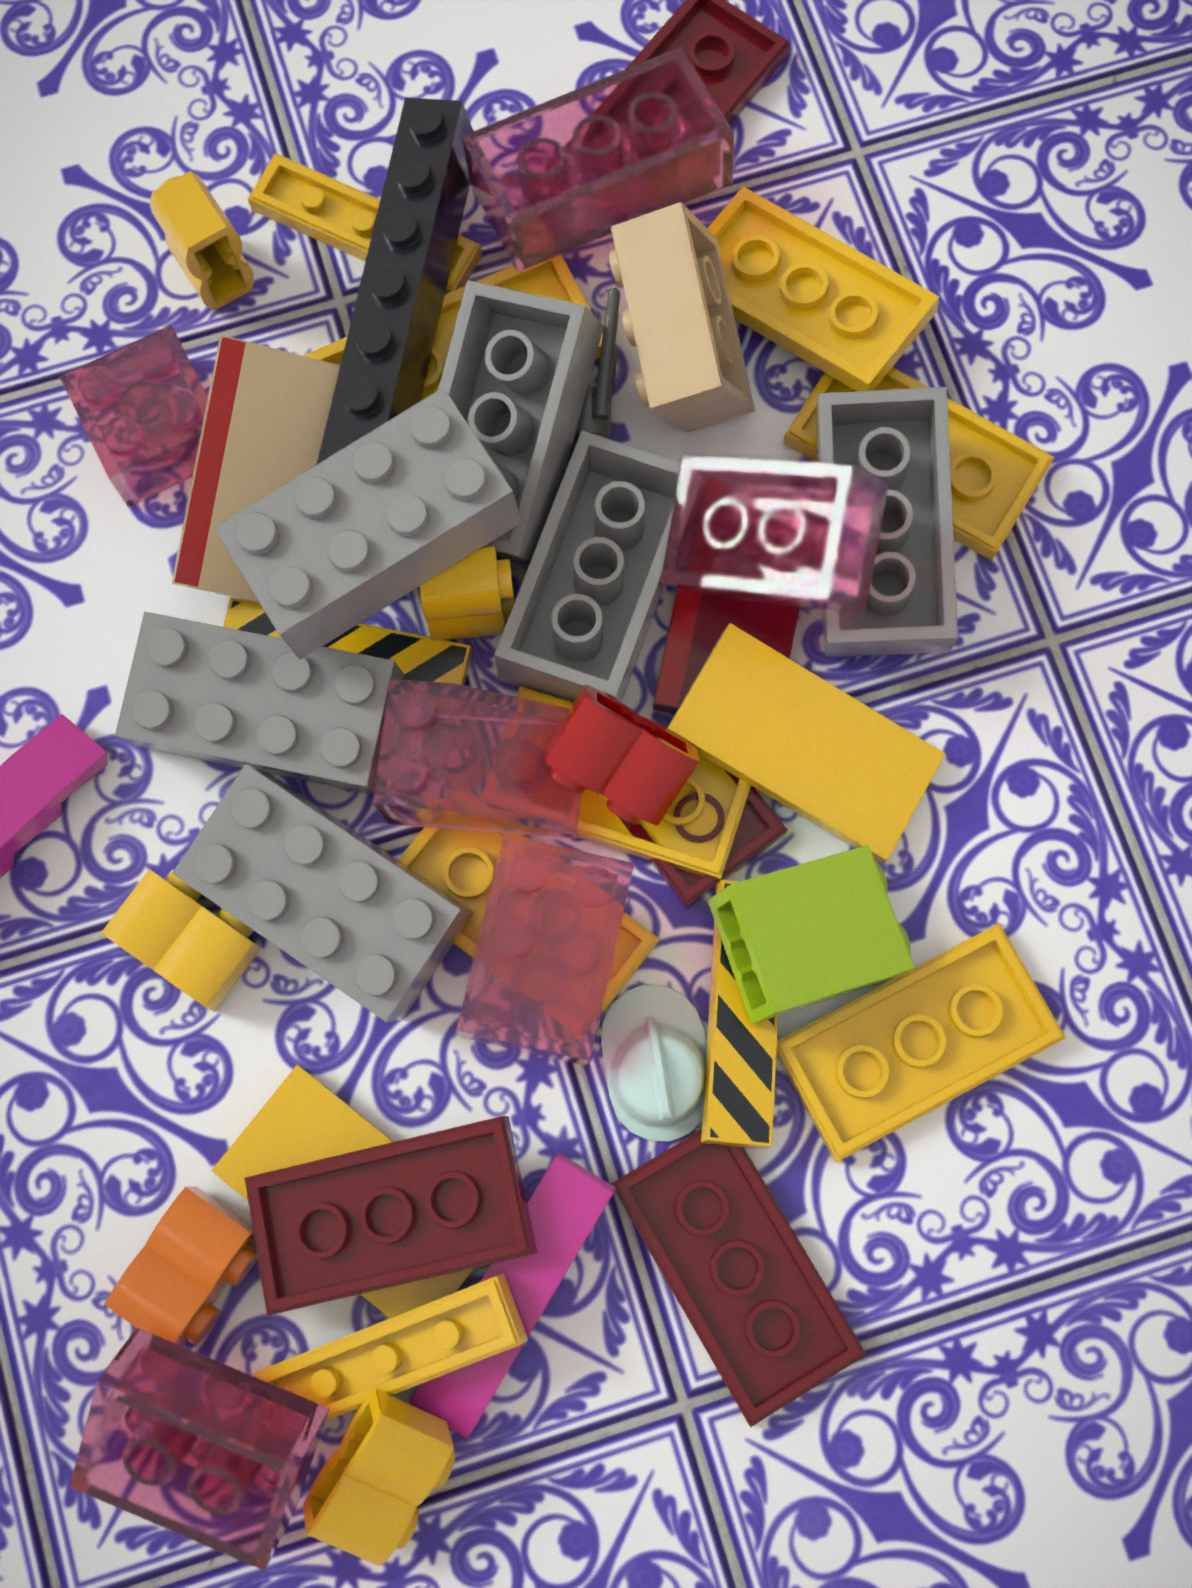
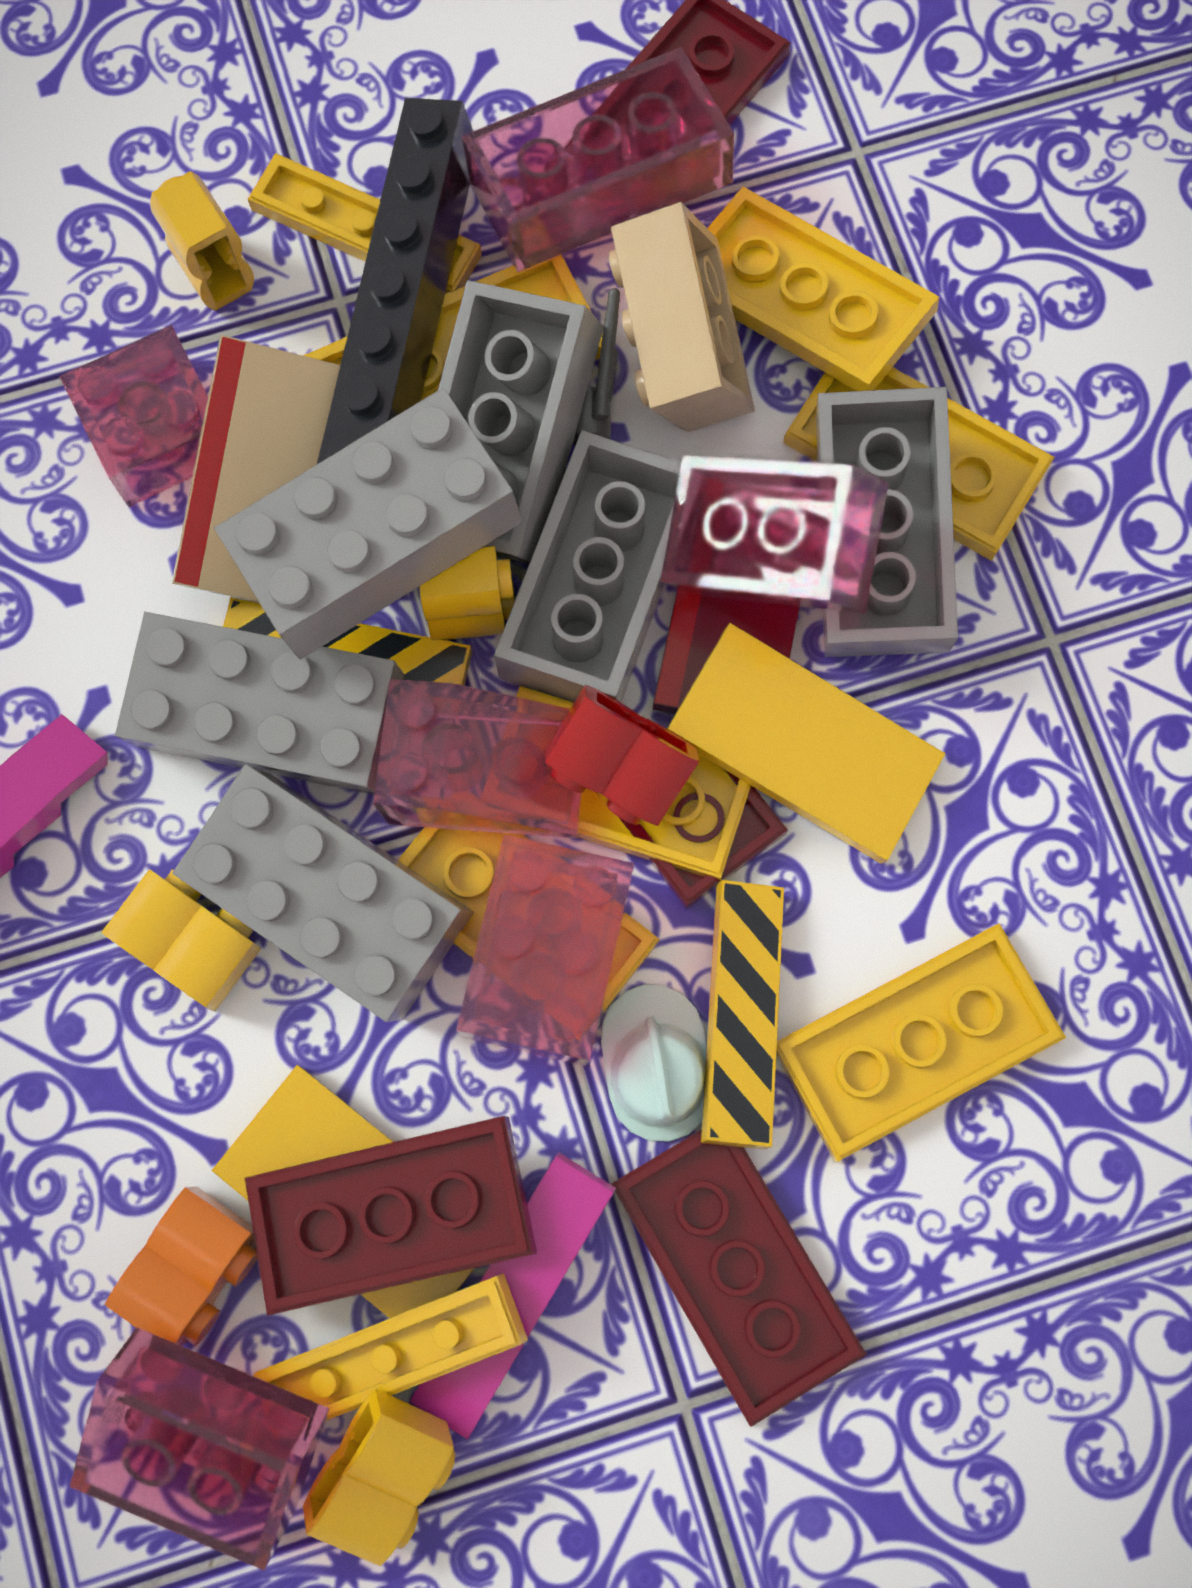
lime brick [708,845,915,1025] -> none

